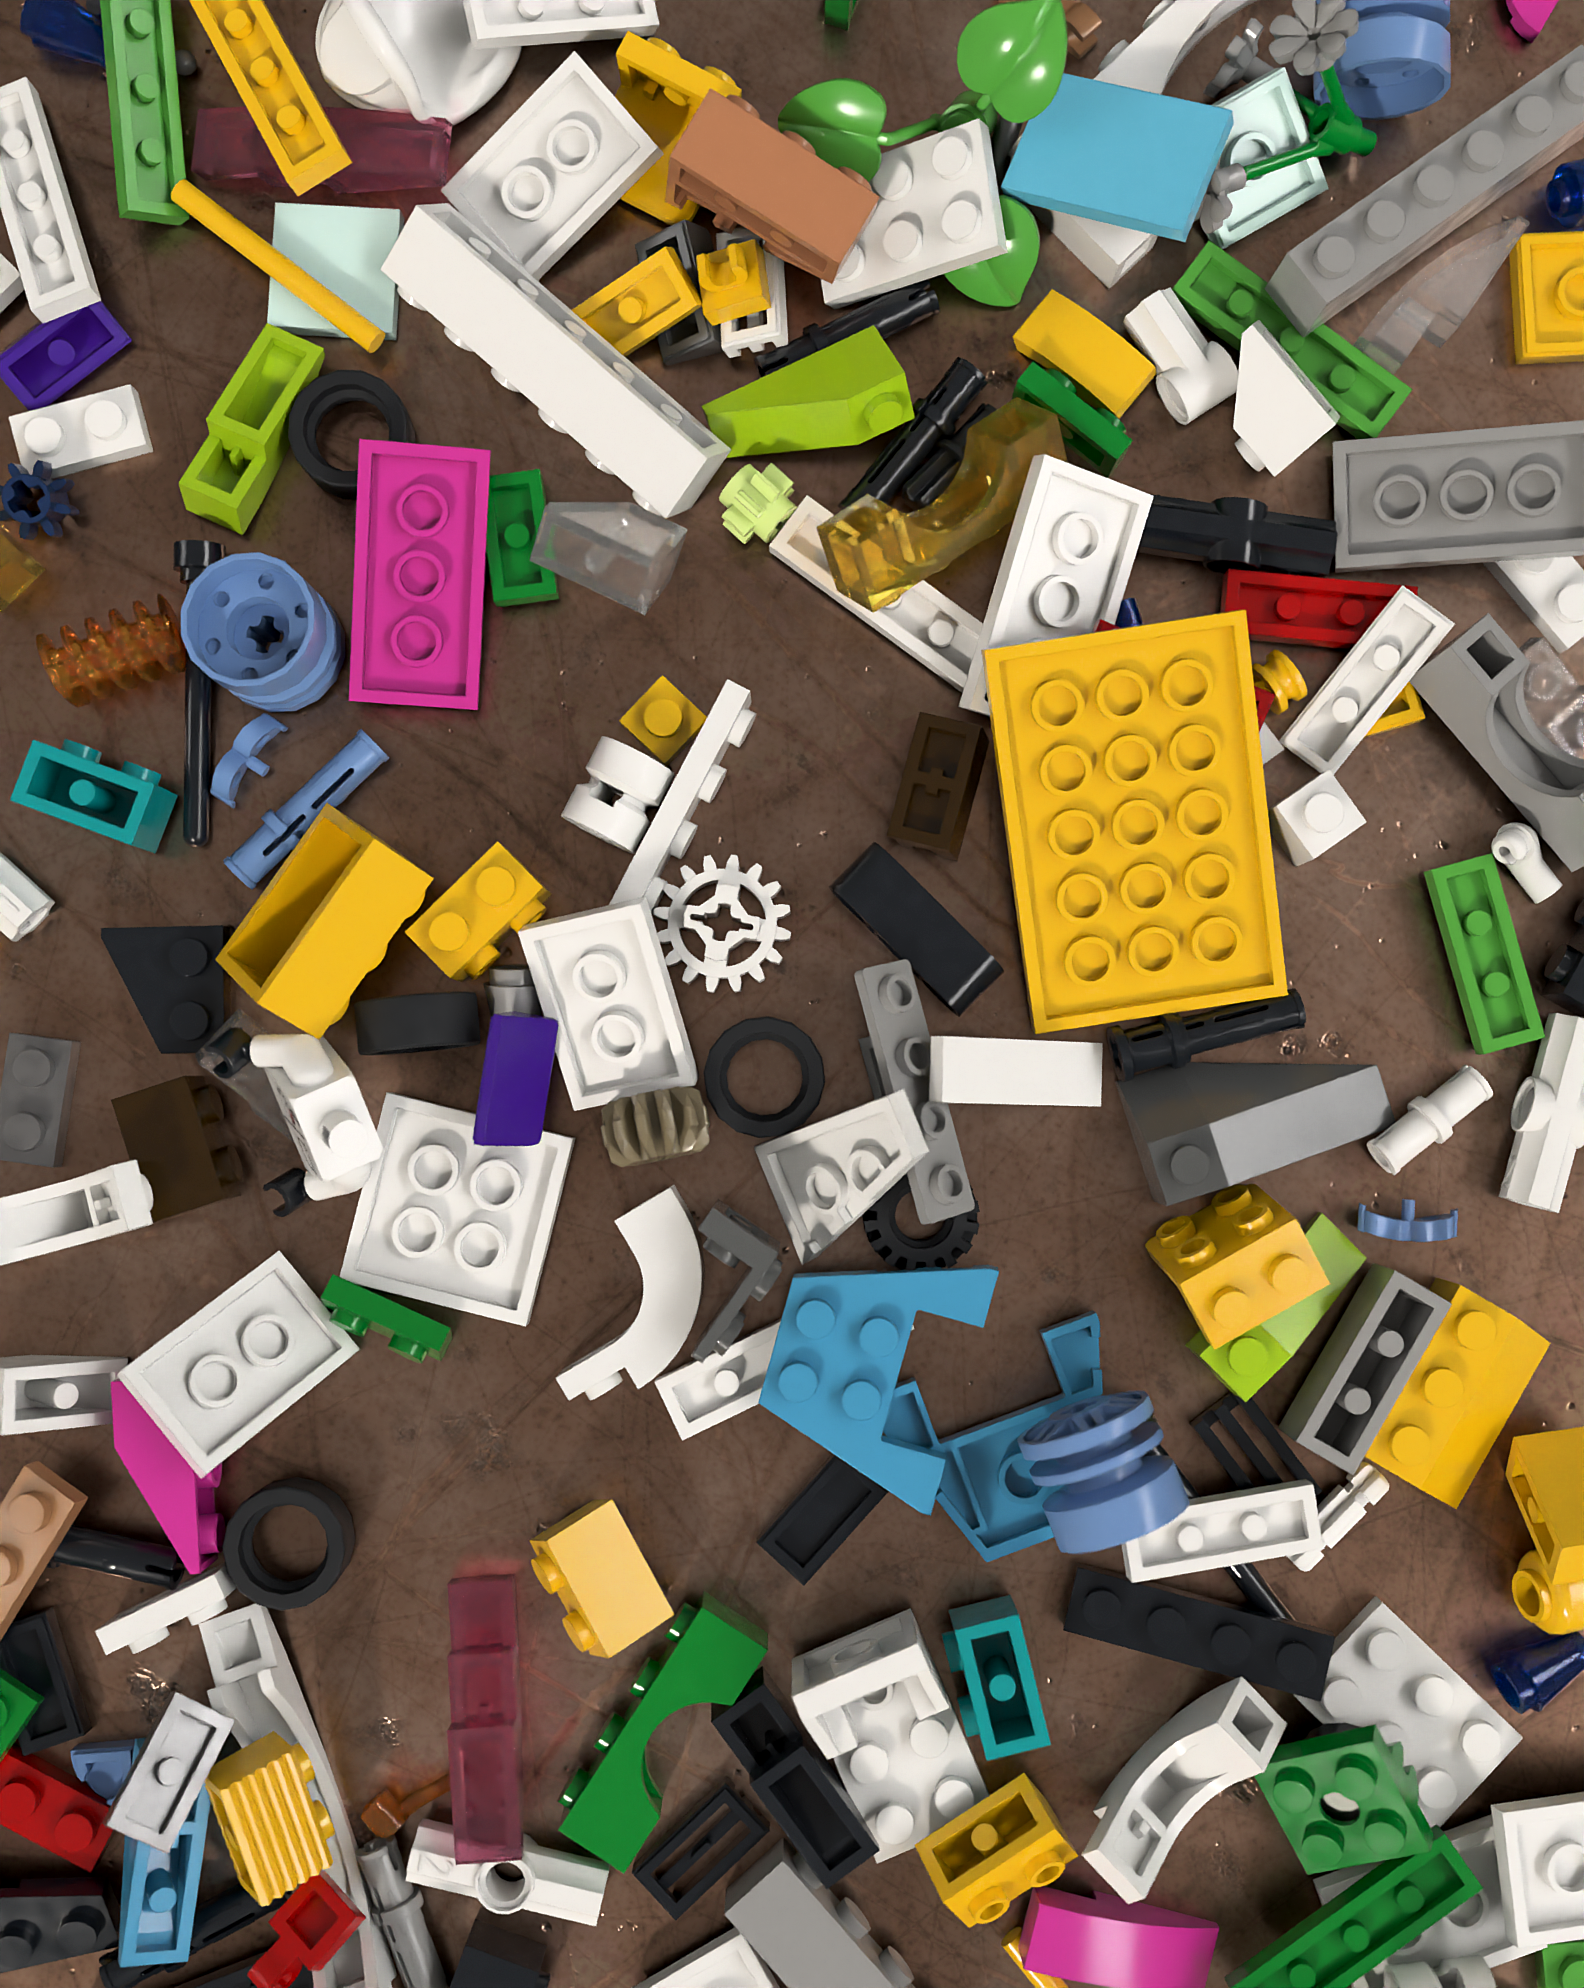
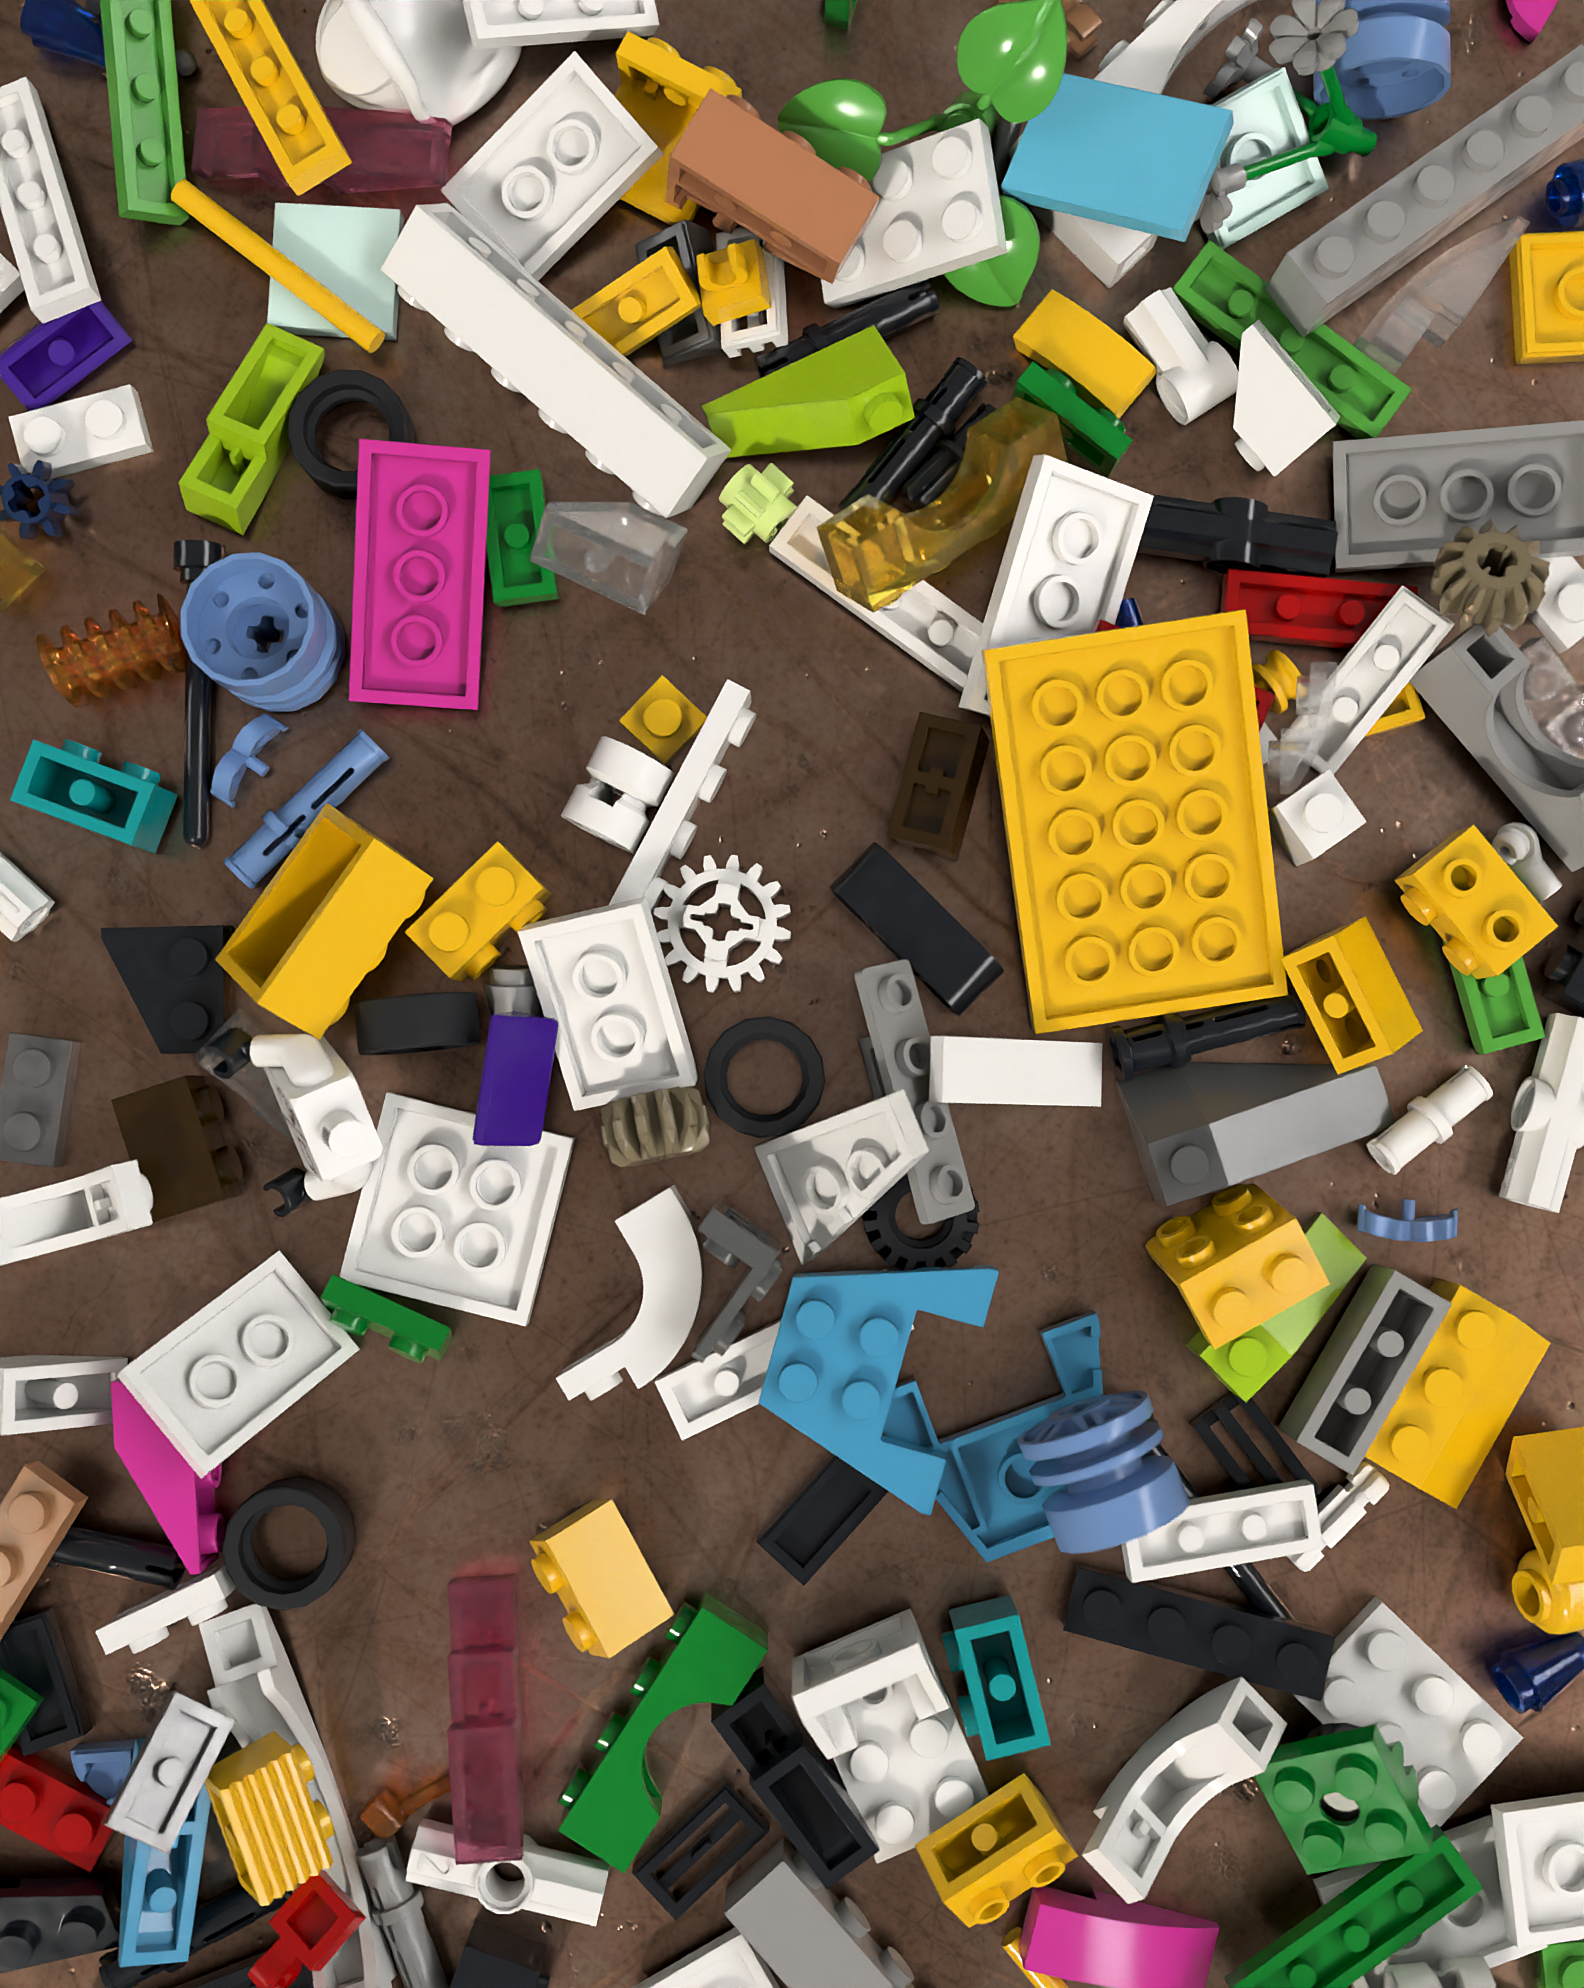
none -> clear slope [1268,662,1338,794]
none -> yellow brick [1280,916,1423,1075]
none -> yellow brick [1394,825,1558,979]
none -> dark tan gear [1430,519,1550,637]

